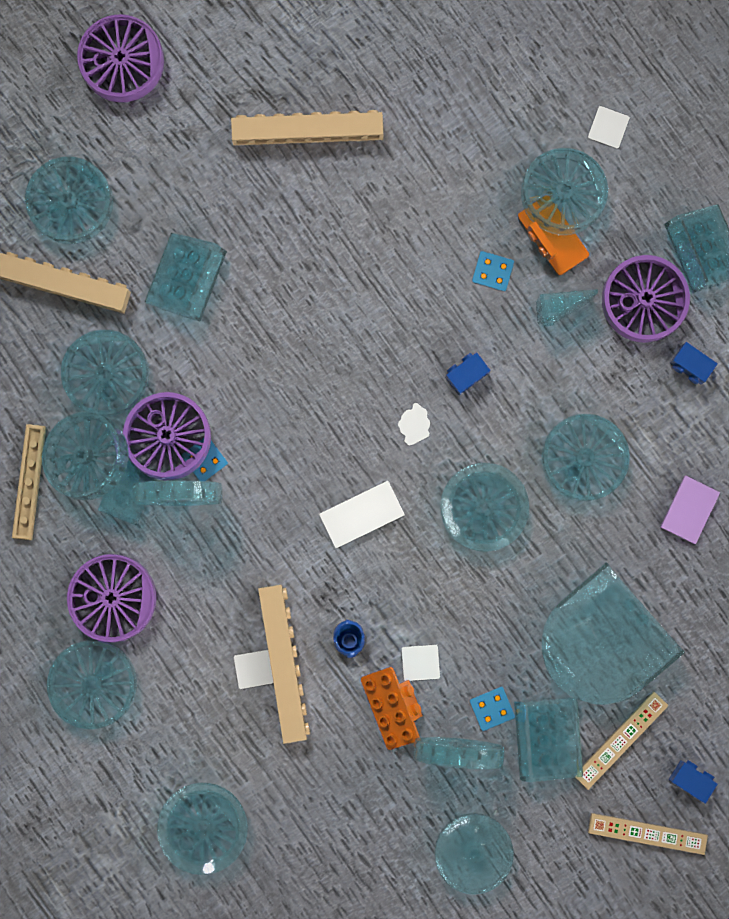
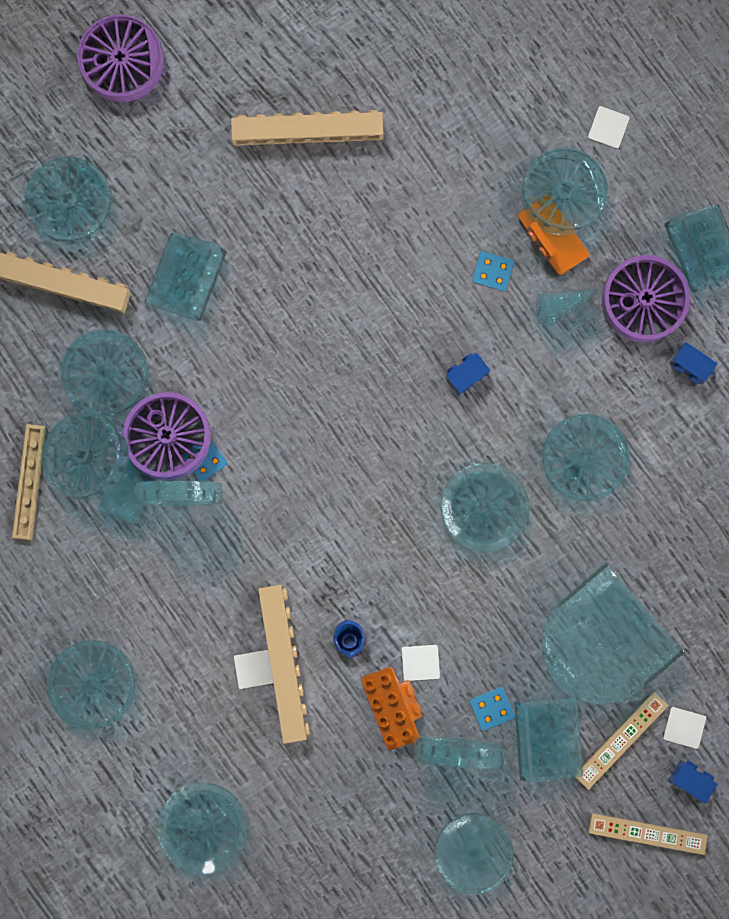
medium lavender piece [67,554,156,642] -> none
white tile [319,481,405,548] -> none
white sticker [398,403,430,445] -> none
lavender tile [660,476,720,544] -> none
none -> white sticker [664,707,706,749]

